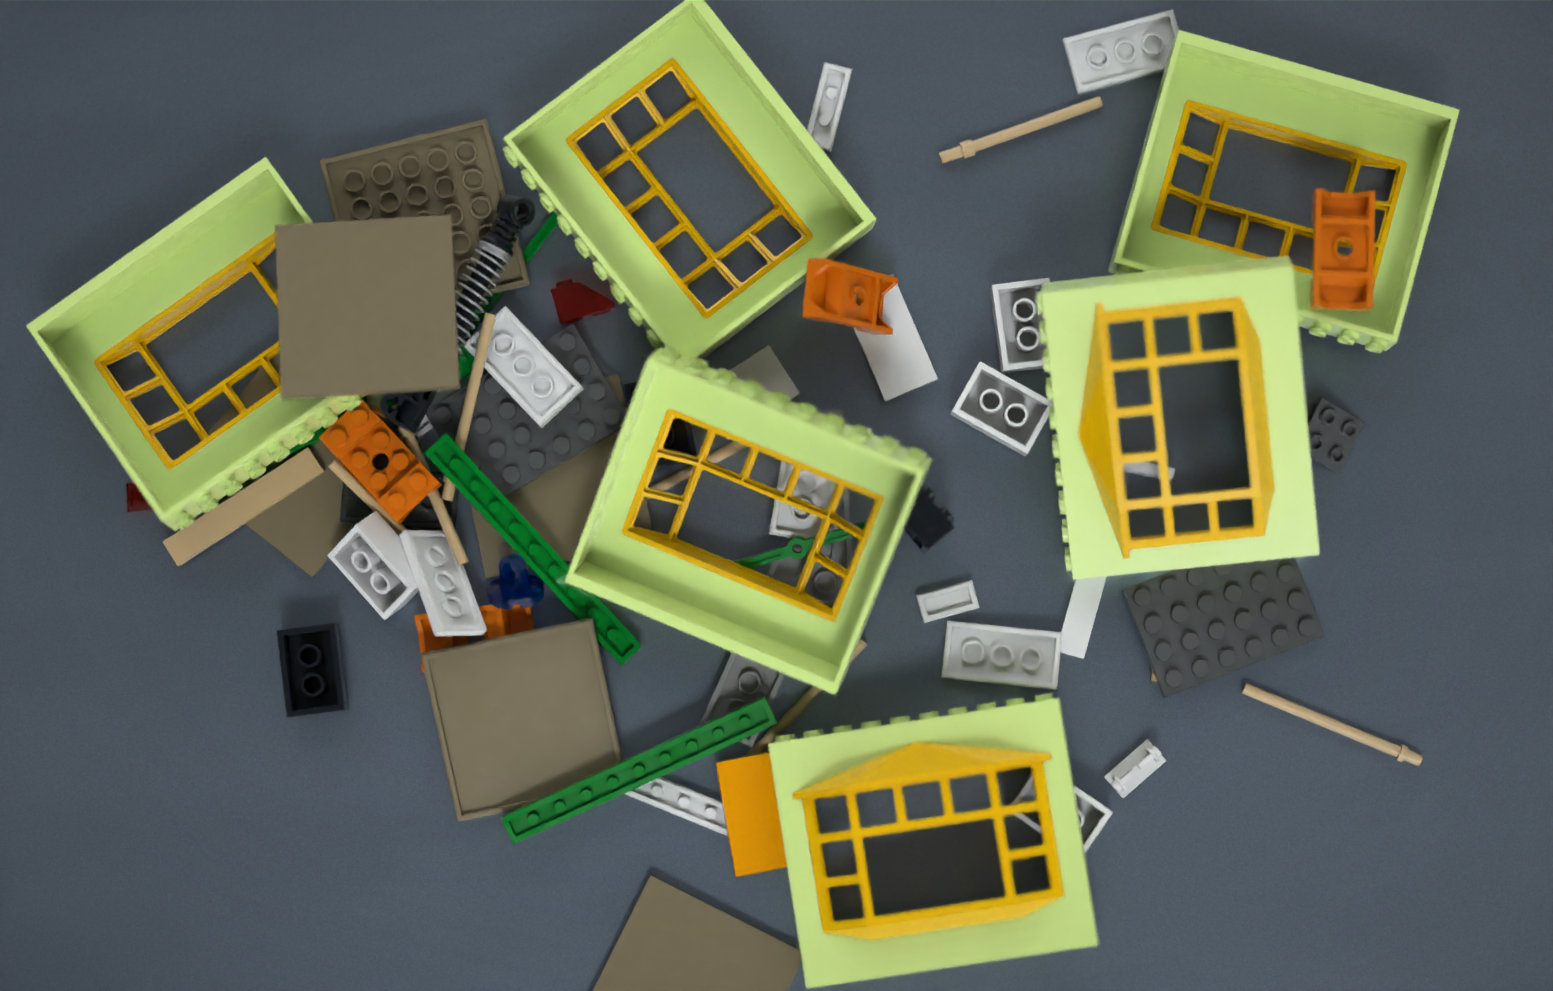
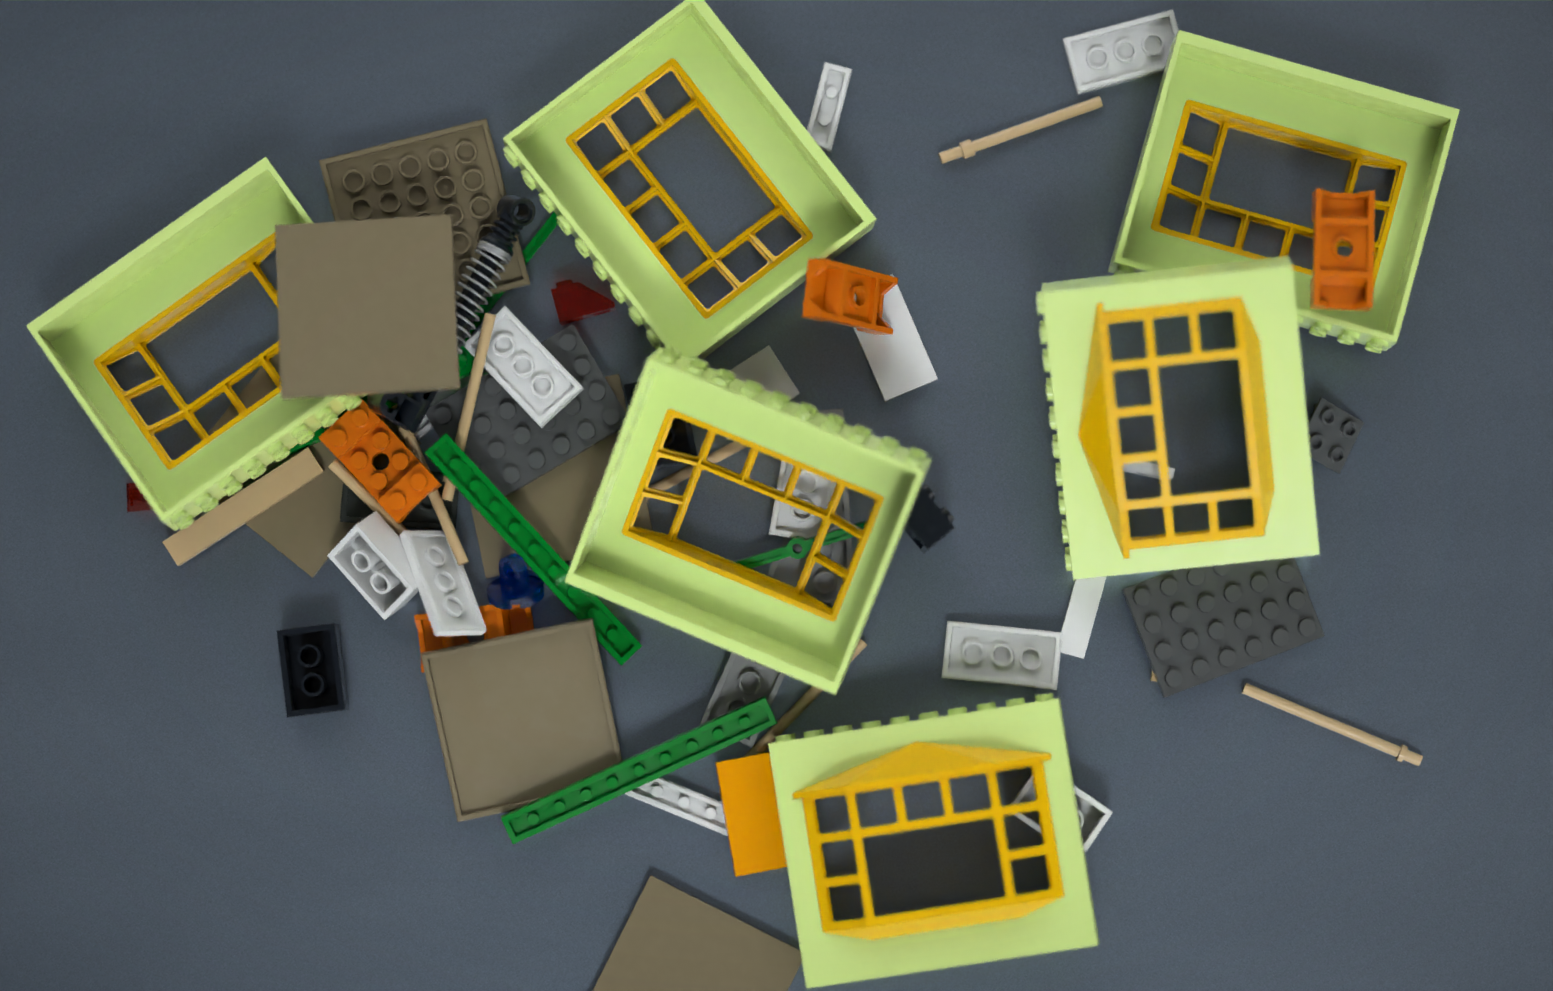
white tile [916,580,980,623] -> none
white brick [950,361,1054,456] -> none
white brick [990,278,1050,374] -> none
white hinge [1104,739,1166,798] -> none

